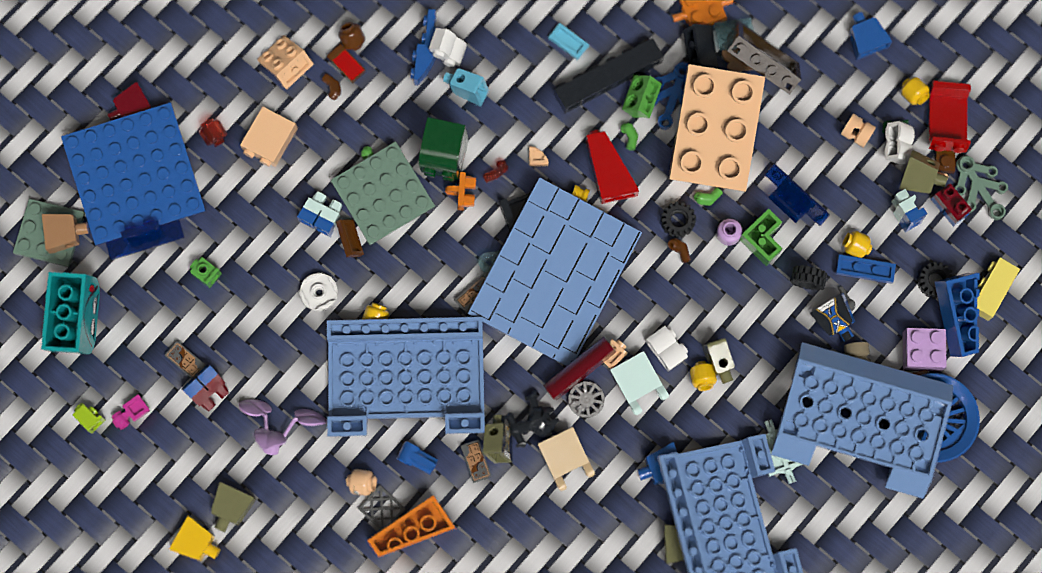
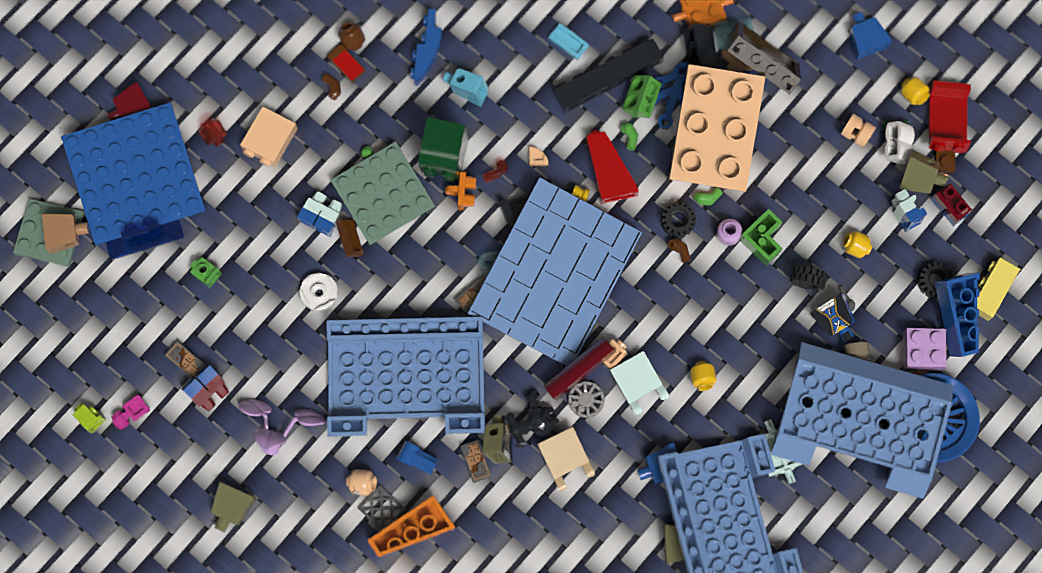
teal brick [41,272,100,354] -> none
yellow torso [169,516,220,561] -> none
light nougat bracket [257,36,313,89] -> none
yellow head [362,302,389,320] -> none
white brick [429,28,467,67] -> none
white brick [645,326,688,372] -> none
torso [702,338,735,384] -> none
clear blue bracket [765,164,830,226] -> none
blue plate [836,254,896,284] -> none
sand green plant [955,156,1008,220] -> none

